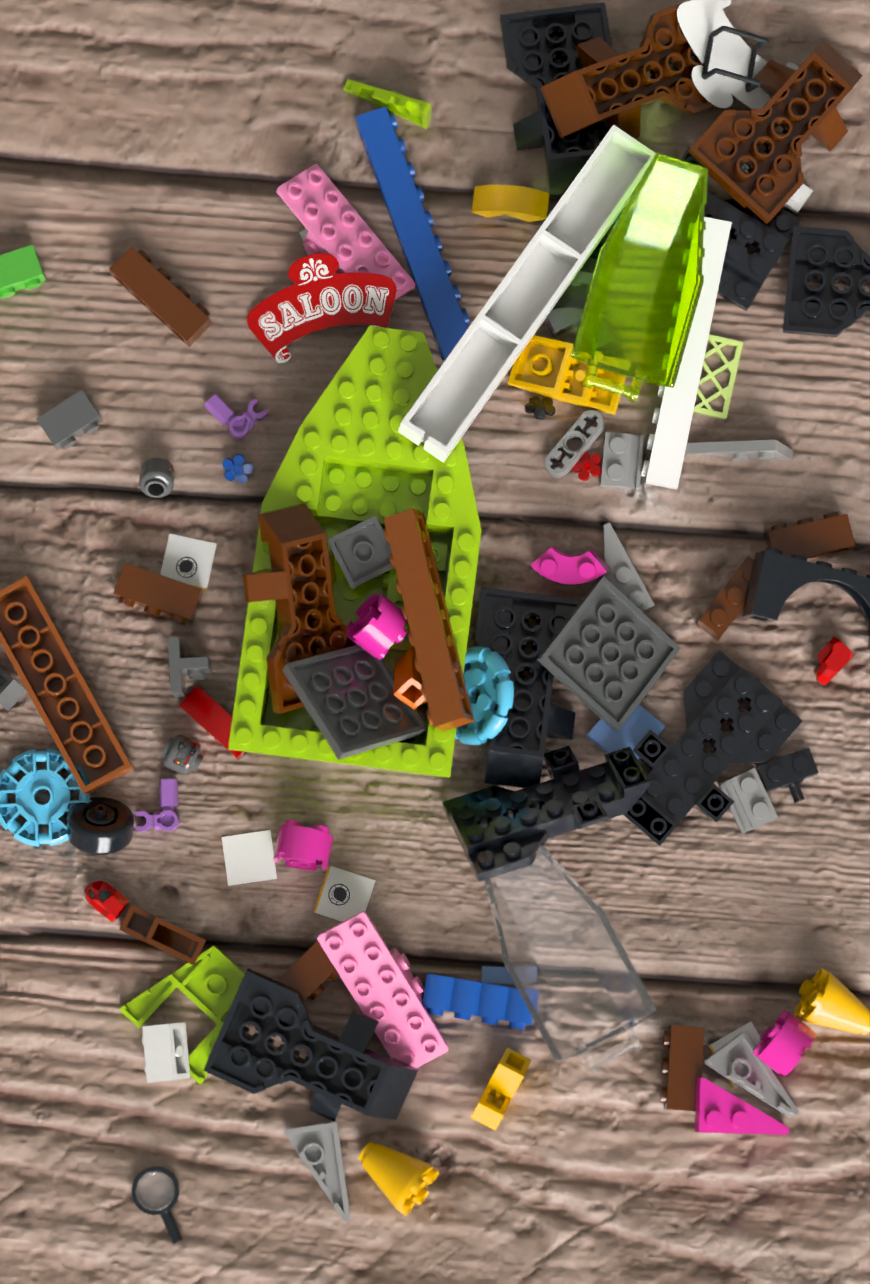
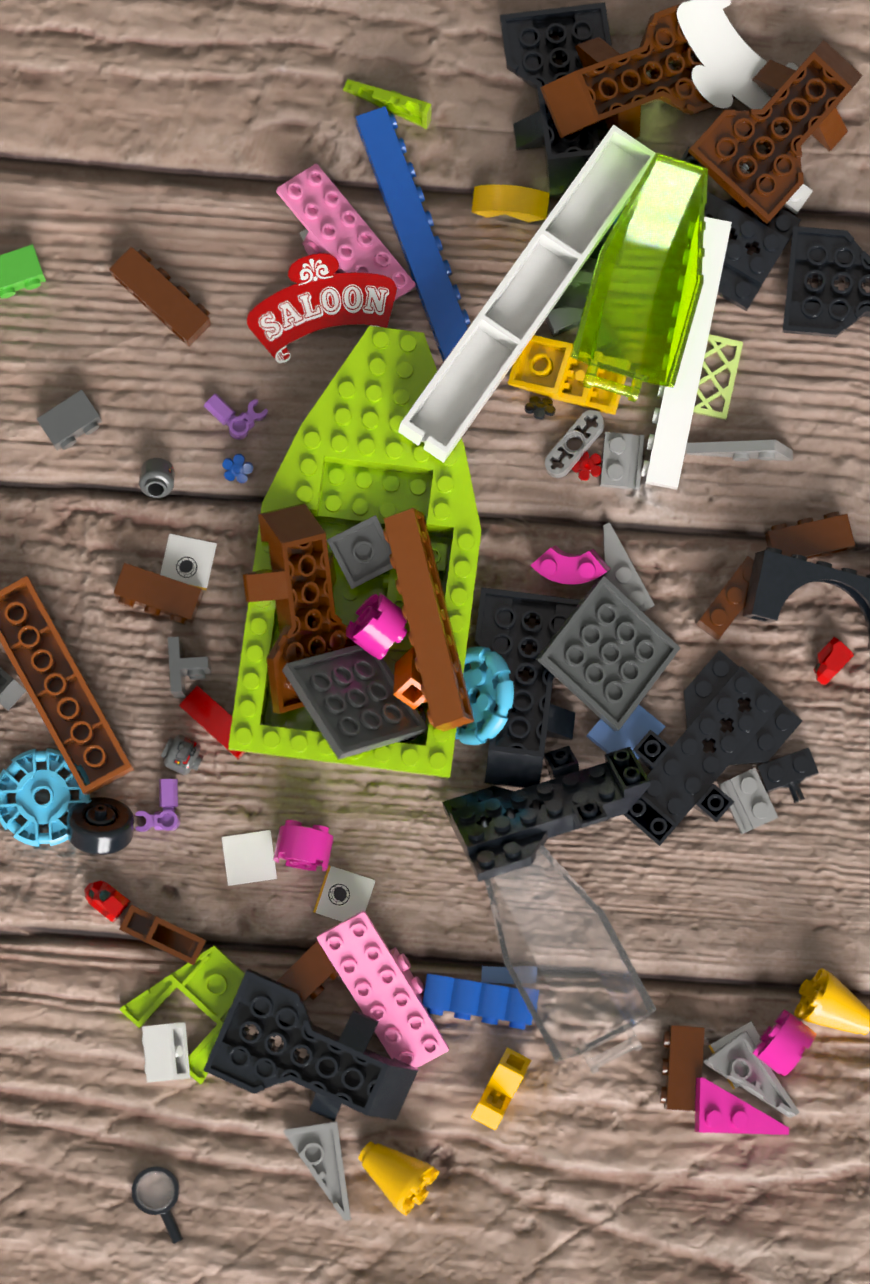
black piece [702,26,769,92] -> none

